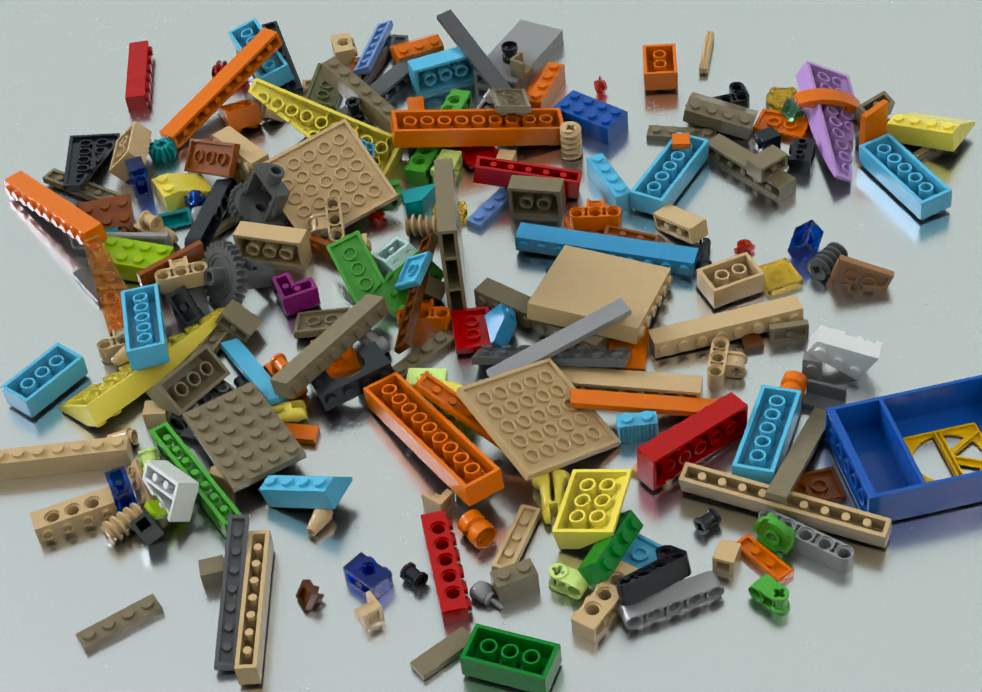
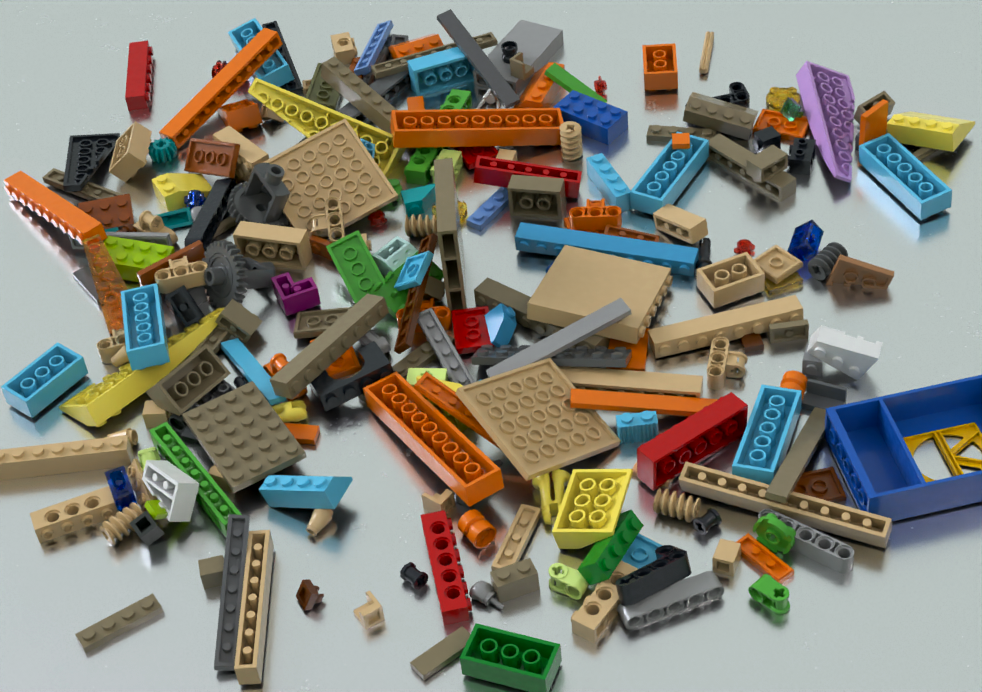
clear blue brick [124,156,153,199] -> none
clear blue brick [343,552,394,600] -> none
black bush [345,97,362,119] -> none
dark tan plate [491,88,531,115] -> none
orange slope [794,88,860,113] -> none
none -> dark tan tile [371,32,498,79]
none -> light grey tile [417,307,474,386]
none -> bright green tile [544,63,607,103]
none -> tan piece [653,488,701,523]
none -> tan tile [753,245,803,284]

